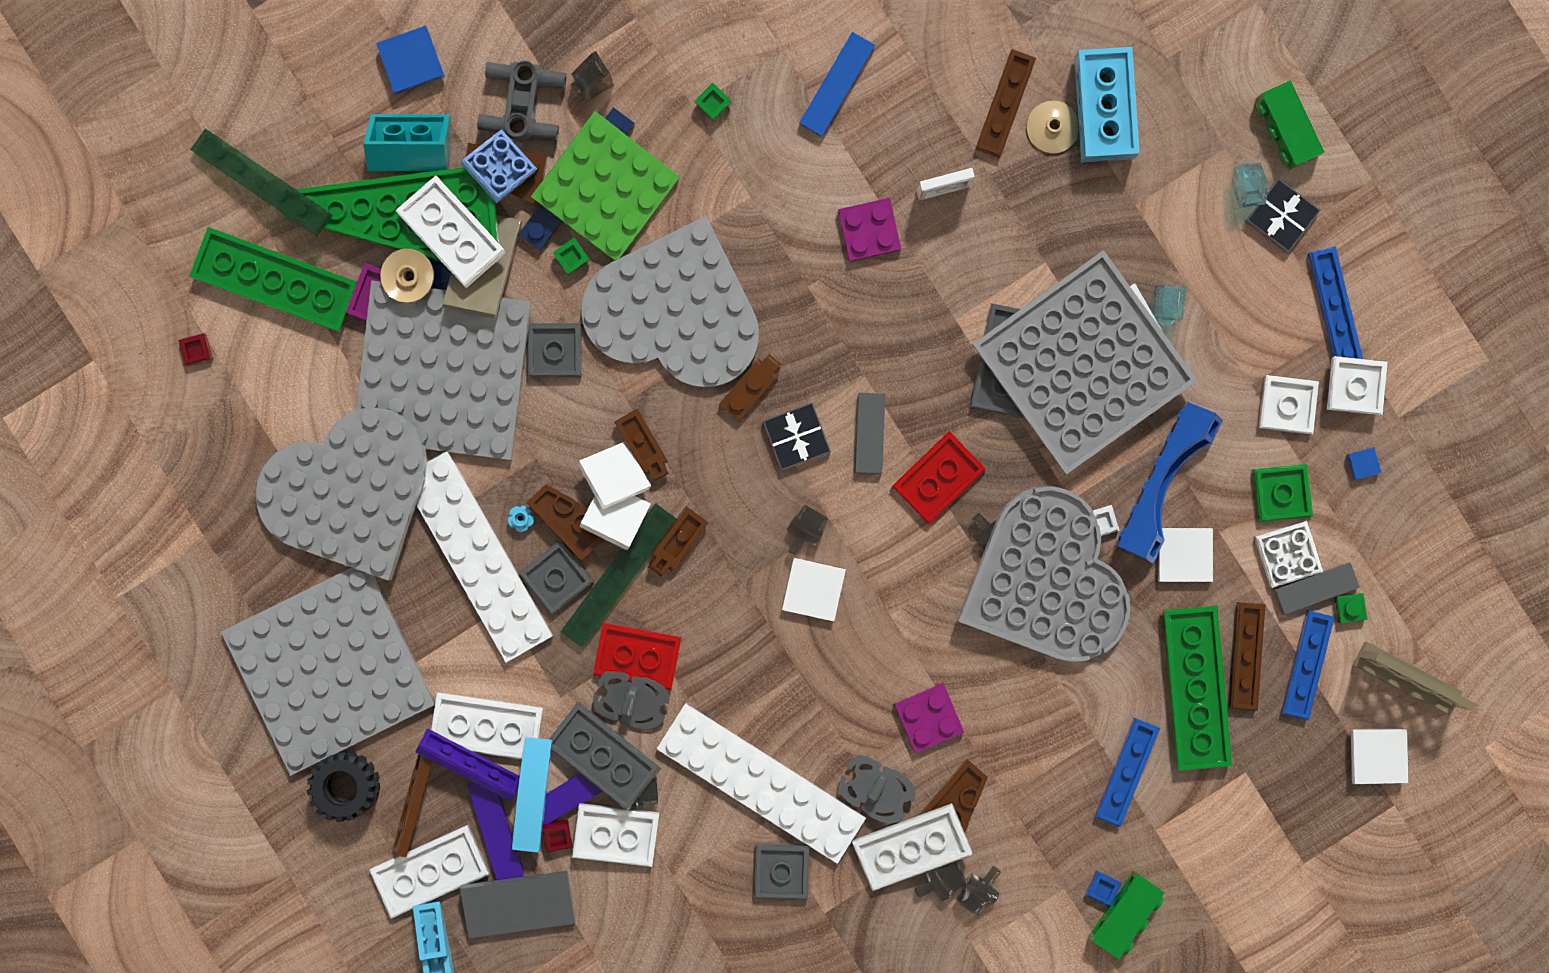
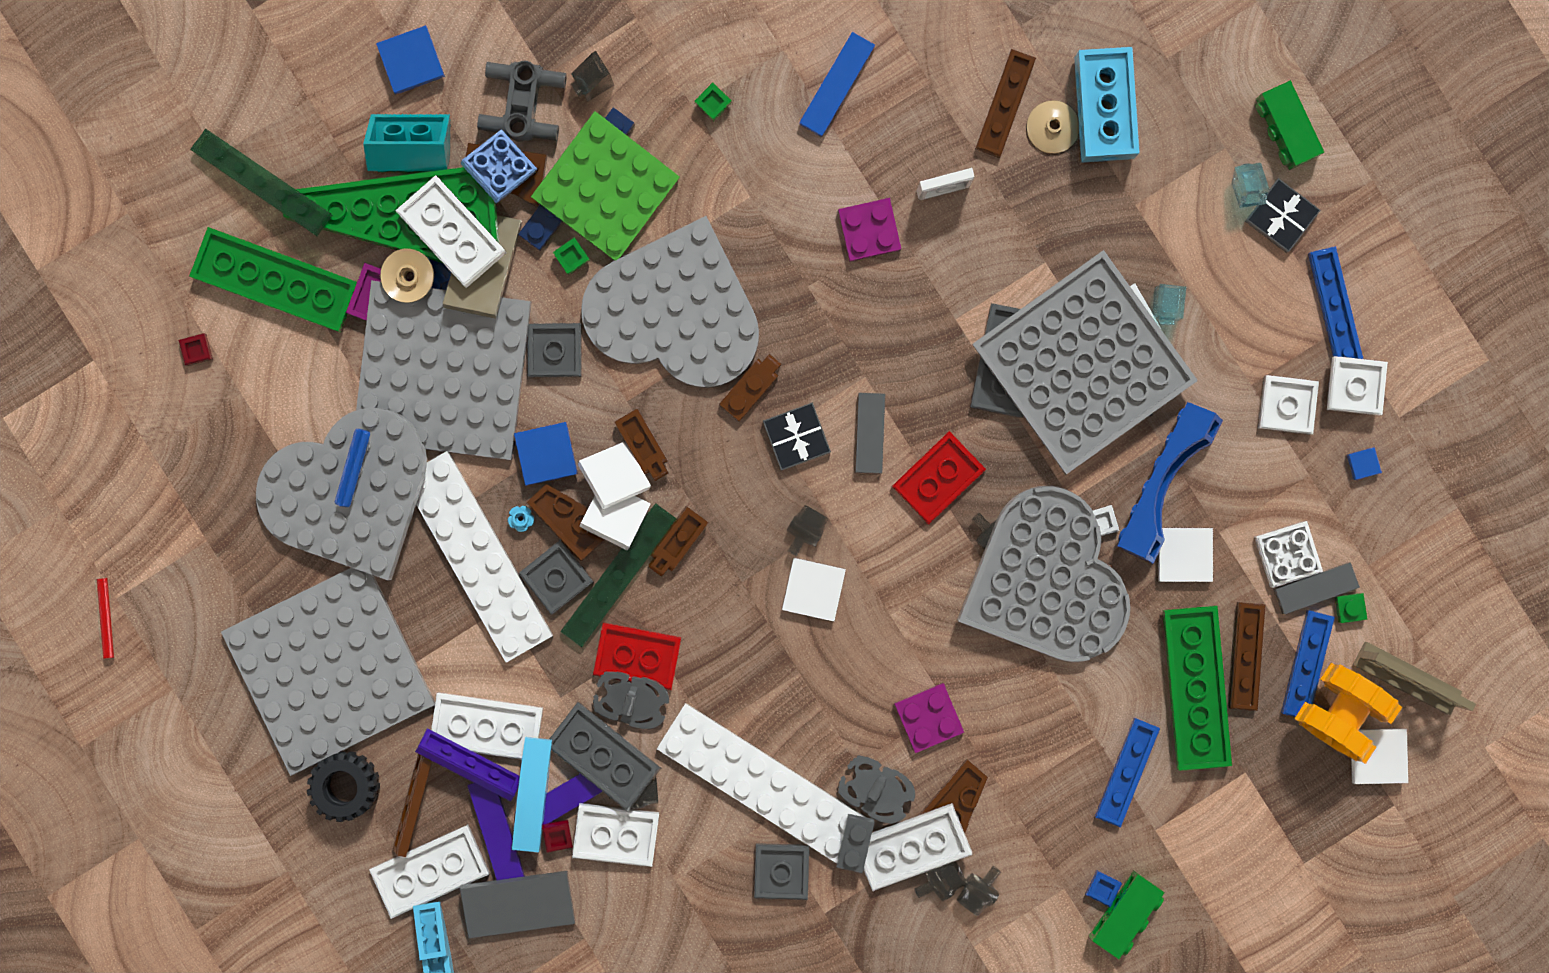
green tile [1252,464,1313,522] -> none
none -> red bar [96,578,114,659]
none -> blue axle [334,428,370,507]
none -> blue tile [514,422,578,486]
none -> dark grey plate [836,814,874,873]
none -> light orange piece [1294,663,1402,764]

